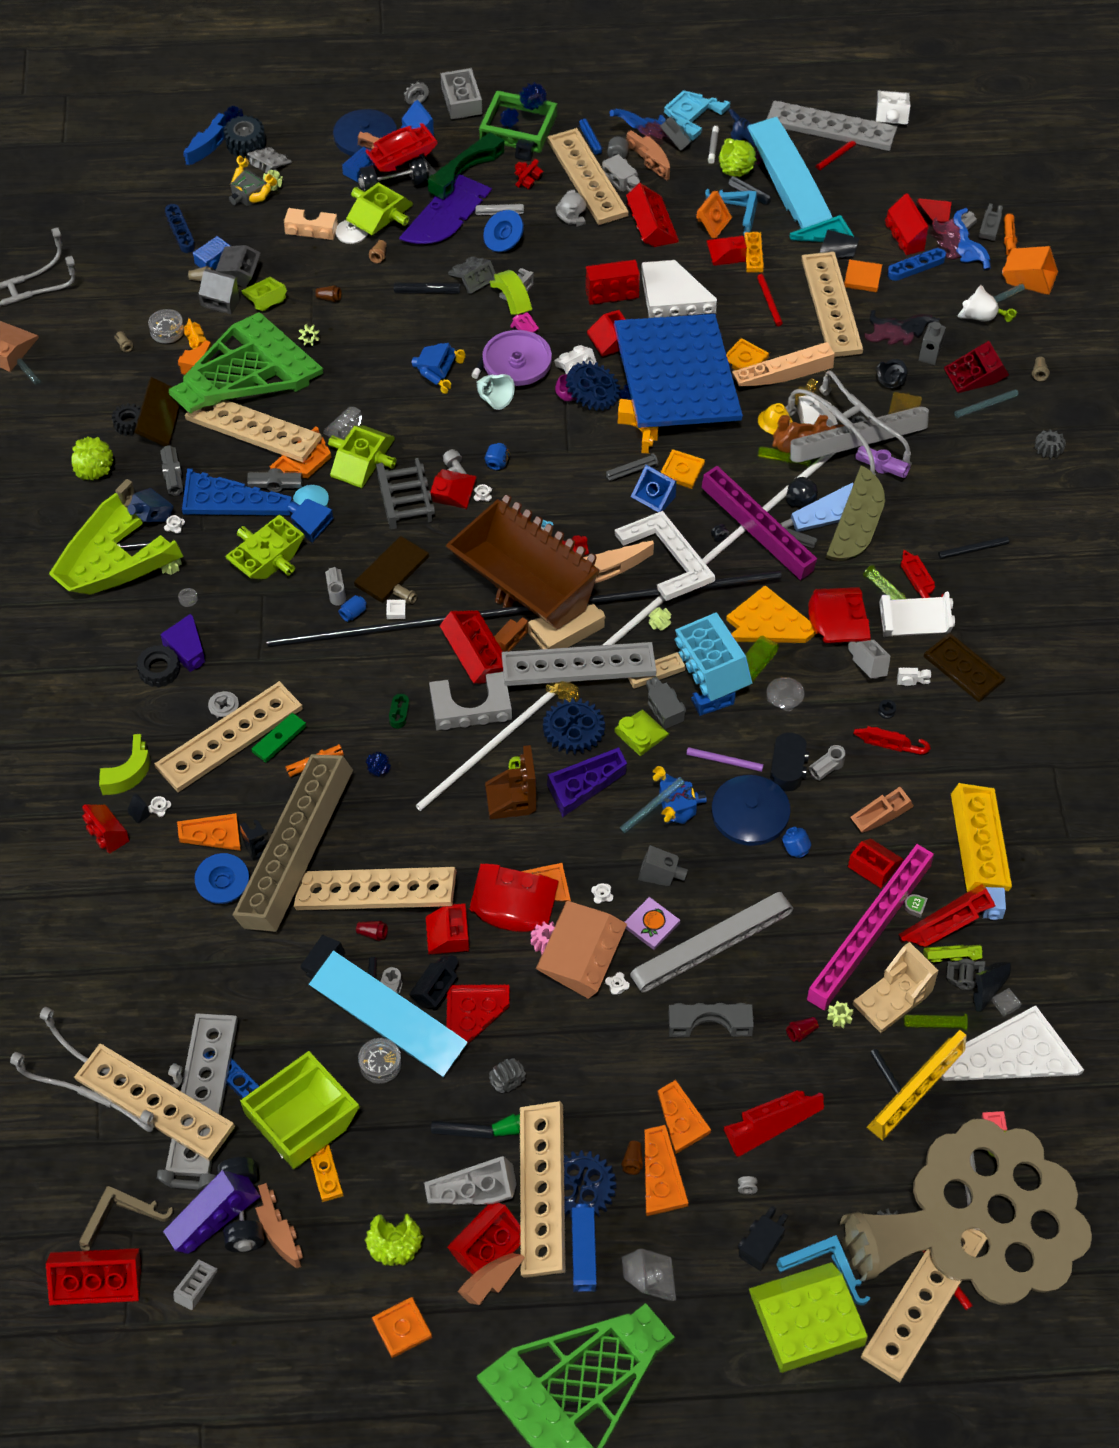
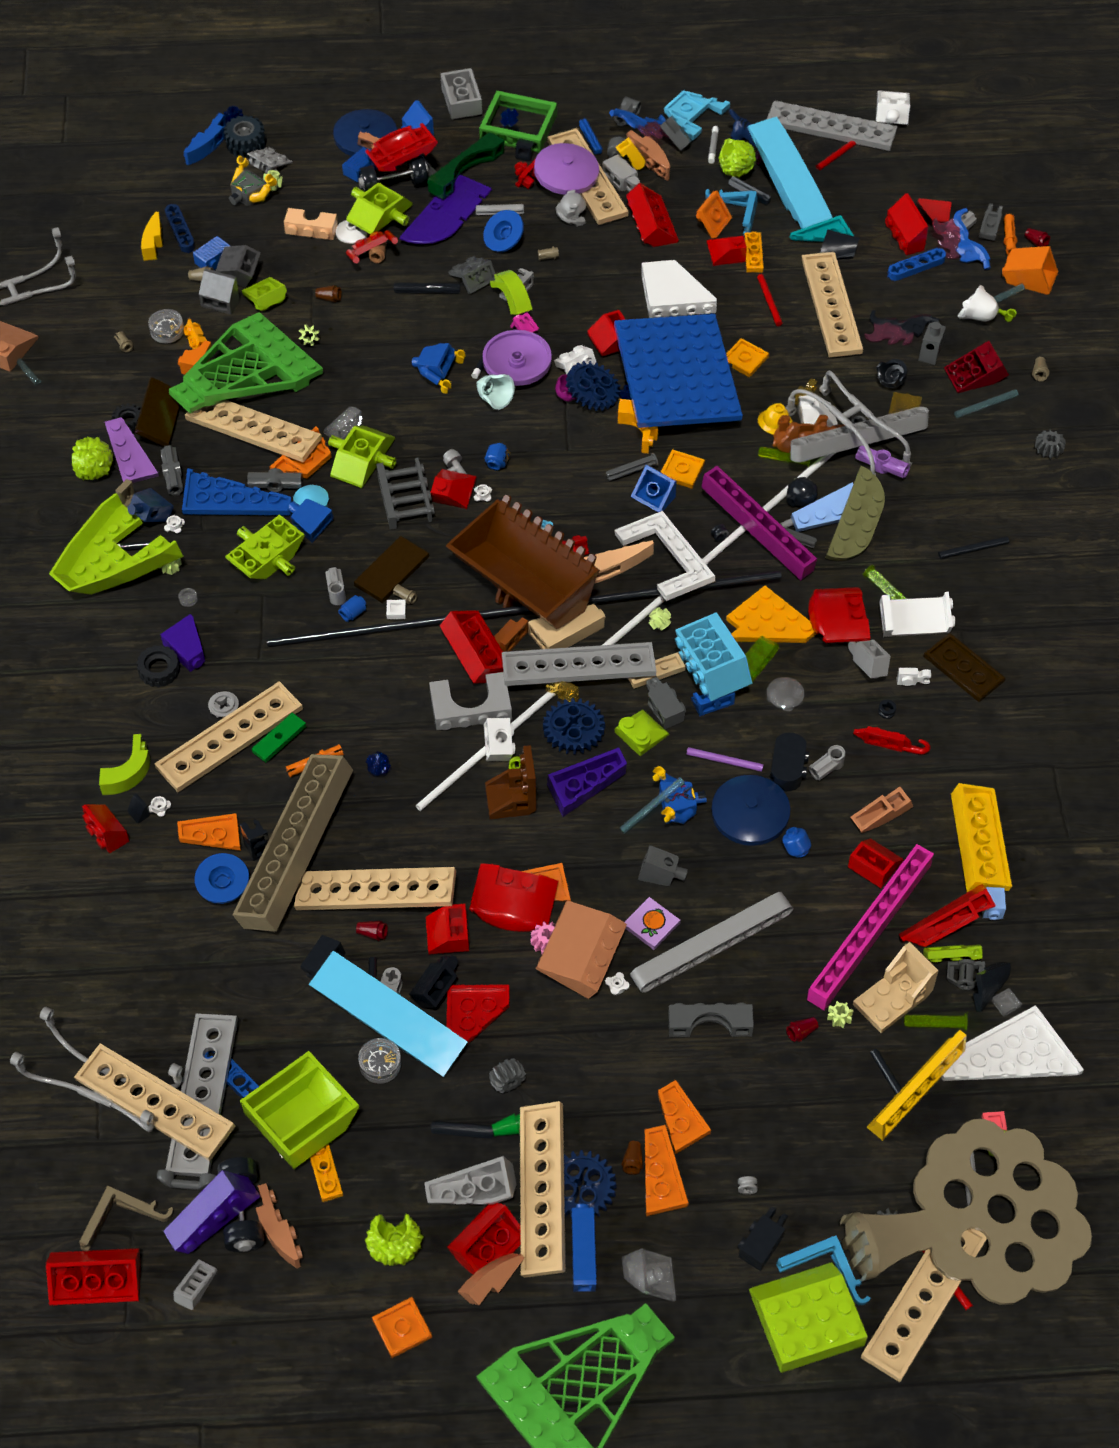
dark green beam [389,694,410,729] -> none
light grey gear [404,82,429,105] -> none
clear blue gear [519,82,547,111] -> none
red brick [586,260,640,305] -> none
white plate [591,883,613,904] -> none
red wedge [724,1091,824,1157] -> none
light nougat slope [732,342,835,386] -> none
orange tile [844,259,882,292] -> none
red plate [900,550,944,598] -> none
tile [904,894,928,918] -> none
none -> medium lavender wing [105,417,159,483]
none -> yellow slope [141,212,163,261]
none -> red plate [346,230,398,263]
none -> white brick [484,718,515,761]
none -> medium lavender dish [534,143,599,195]
none -> dark tan pin [537,246,559,261]
none -> dark grey piece [614,97,641,127]
none -> yellow leg [616,137,645,170]
none -> dark red cone [1025,228,1050,247]

